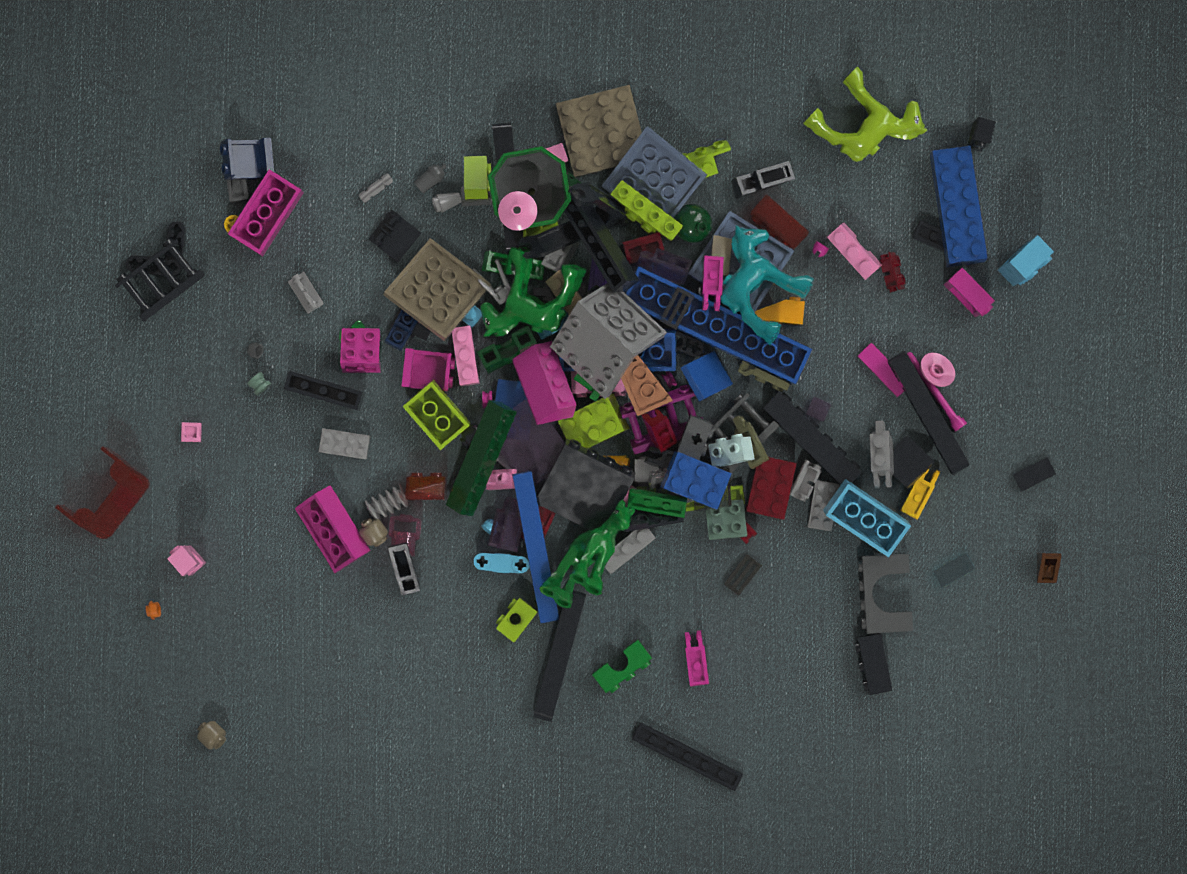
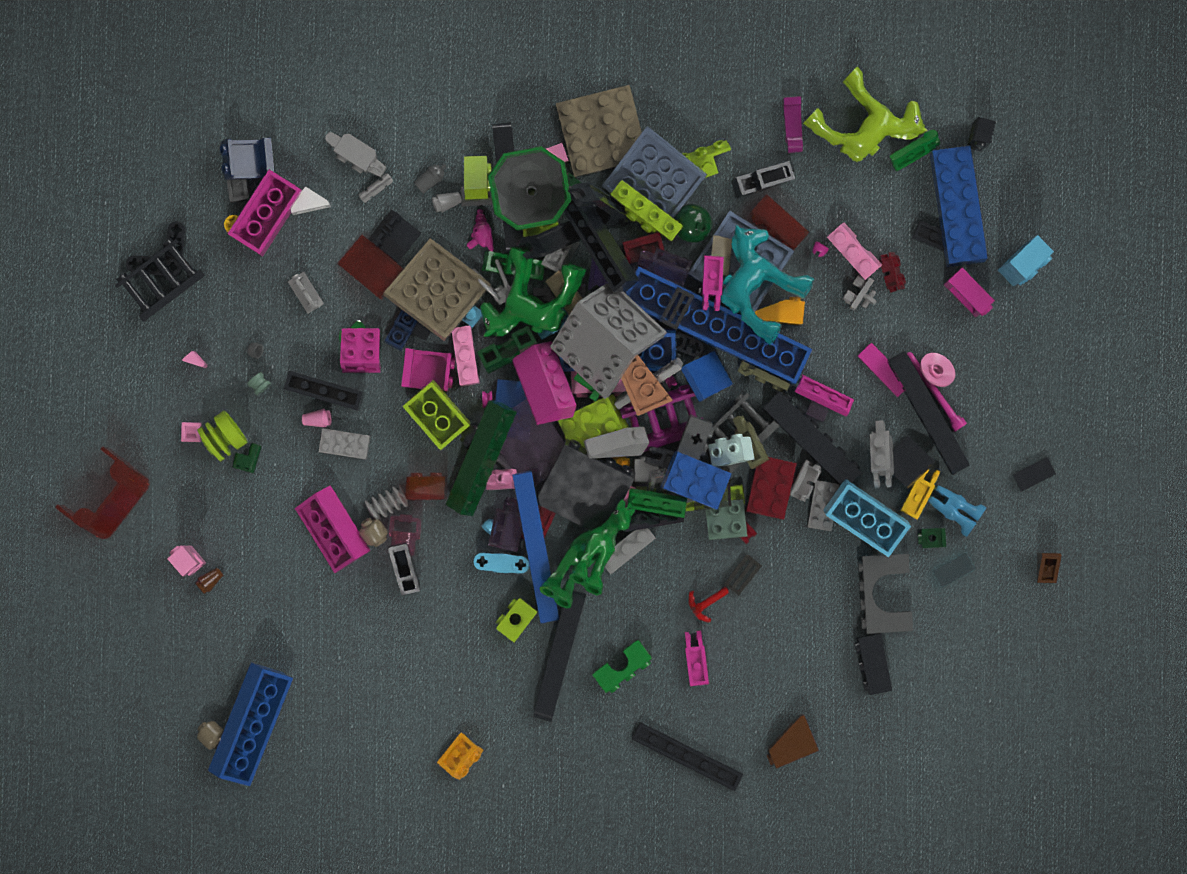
orange plate [146,601,161,620] -> none
bright pink dish [498,191,537,231] -> none
dark red hinge [641,409,678,452] -> none
none -> bright pink slope [182,351,207,368]
none -> reddish brown cone [195,567,224,594]
none -> lime wheel [197,410,248,462]
none -> blue brick [208,662,293,786]
none -> dark green piece [232,443,262,473]
none -> white slope [291,187,331,215]
none -> bright pink cone [302,409,332,428]
none -> light grey hinge [325,132,387,178]
none -> clear red slope [337,235,403,300]
none -> light orange bracket [437,733,483,780]
none -> dark pink piece [467,209,494,251]
none -> light grey slope [584,427,649,459]
none -> light grey tile [615,358,683,409]
none -> red piece [688,587,729,622]
none -> reddish brown slope [766,713,819,769]
none -> magenta leg [782,96,803,153]
none -> dark pink tile [795,375,854,417]
none -> light grey hips [842,275,877,311]
none -> green hinge [889,129,940,171]
none -> dark green brick [917,528,946,548]
none -> dark azure piece [928,485,987,537]

